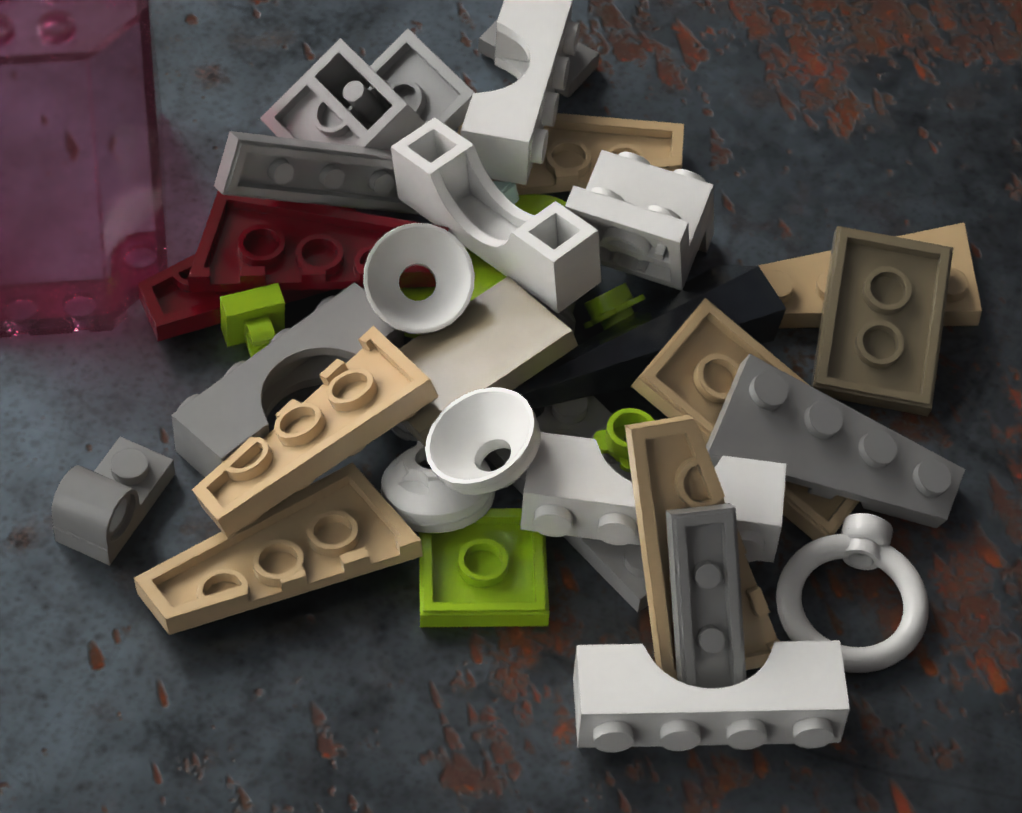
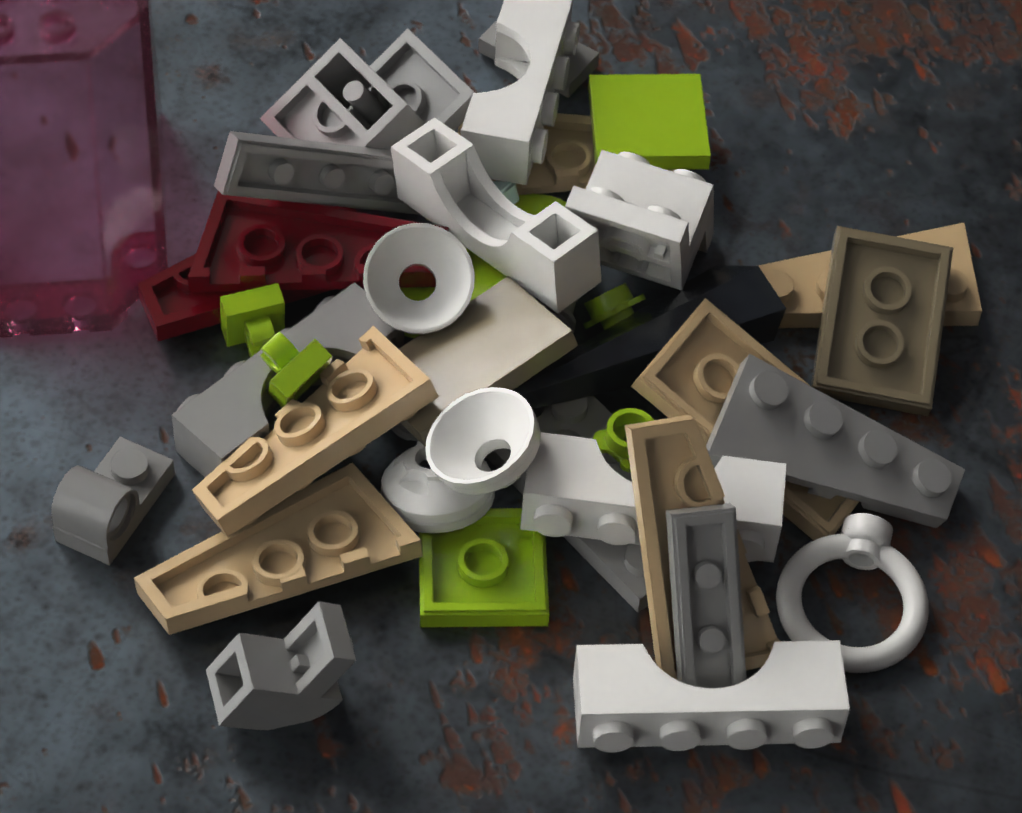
none -> light grey brick [206,602,356,730]
none -> lime tile [260,332,332,408]
none -> lime tile [588,74,711,170]

